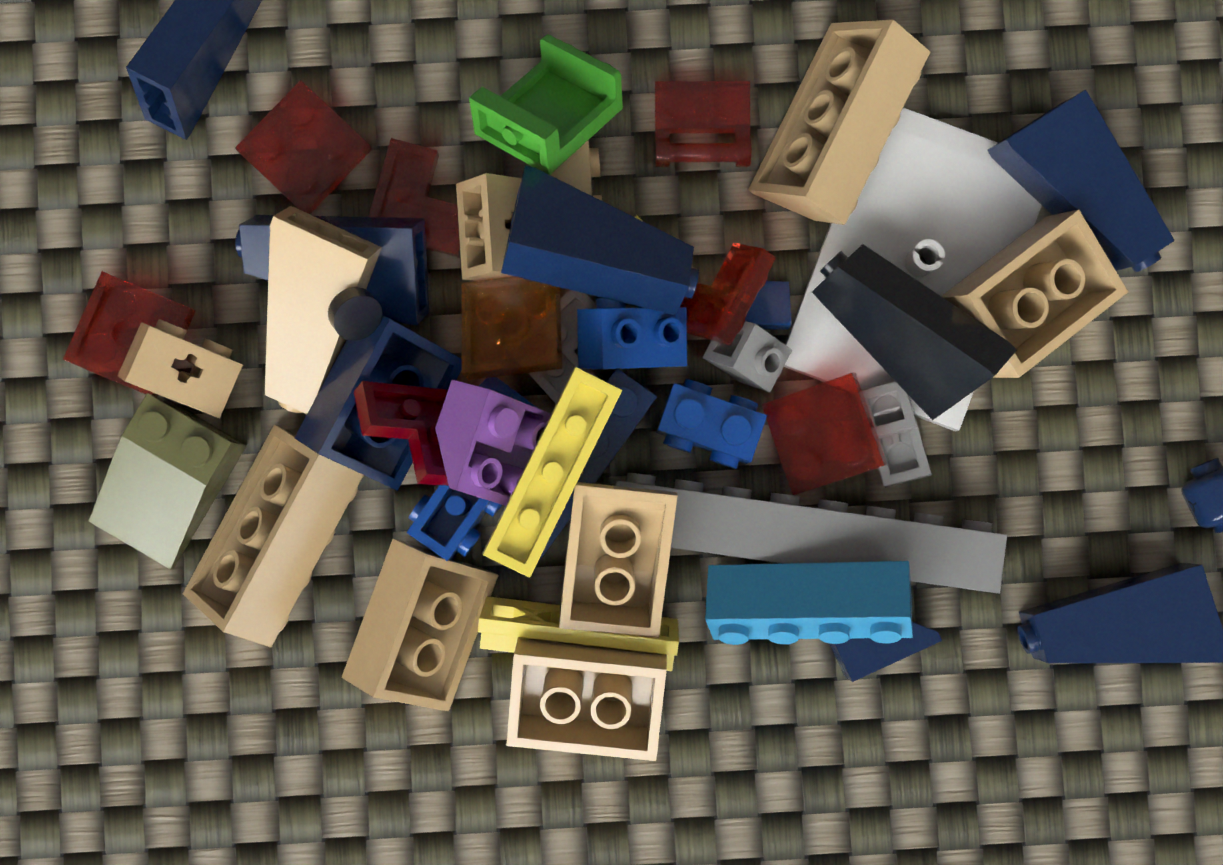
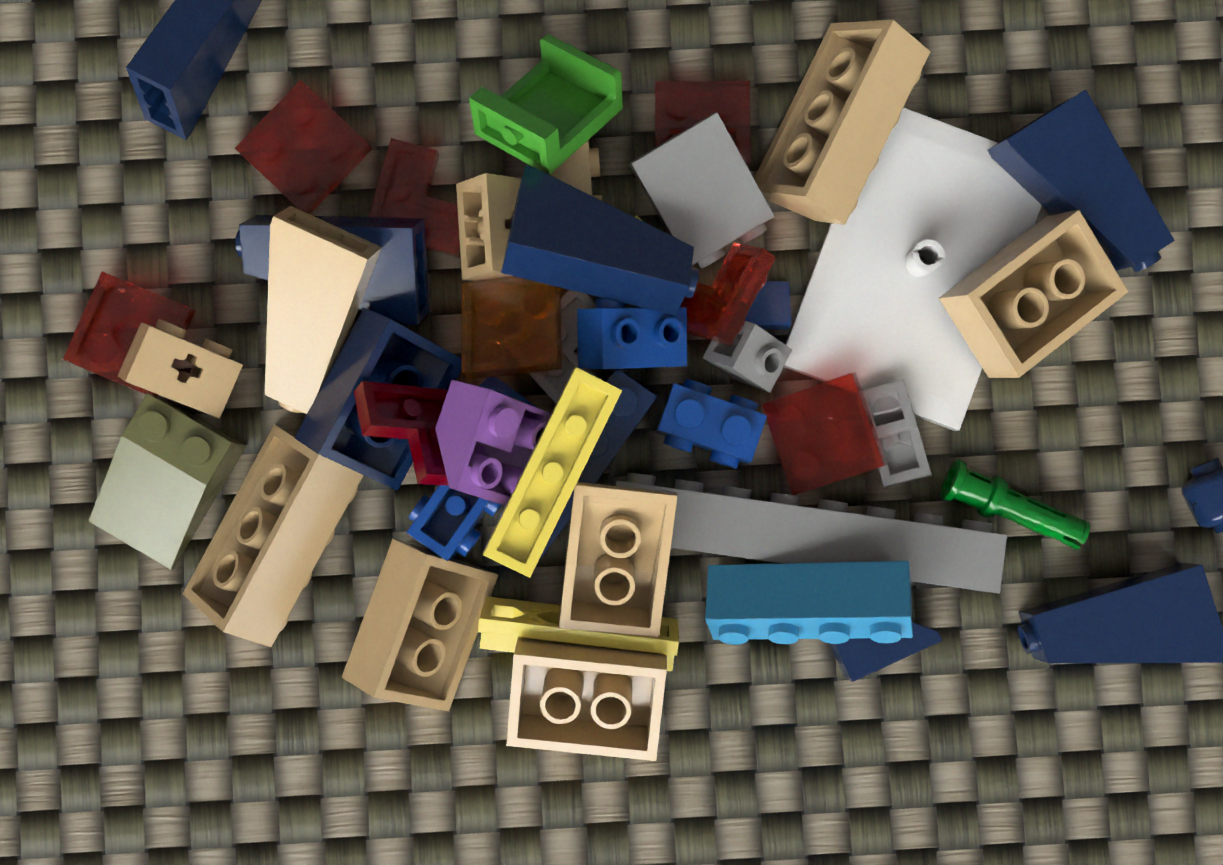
black tile [328,287,382,341] -> none
black slope [812,244,1017,420] -> none
none -> light grey brick [628,113,775,268]
none -> green pin [940,459,1090,550]

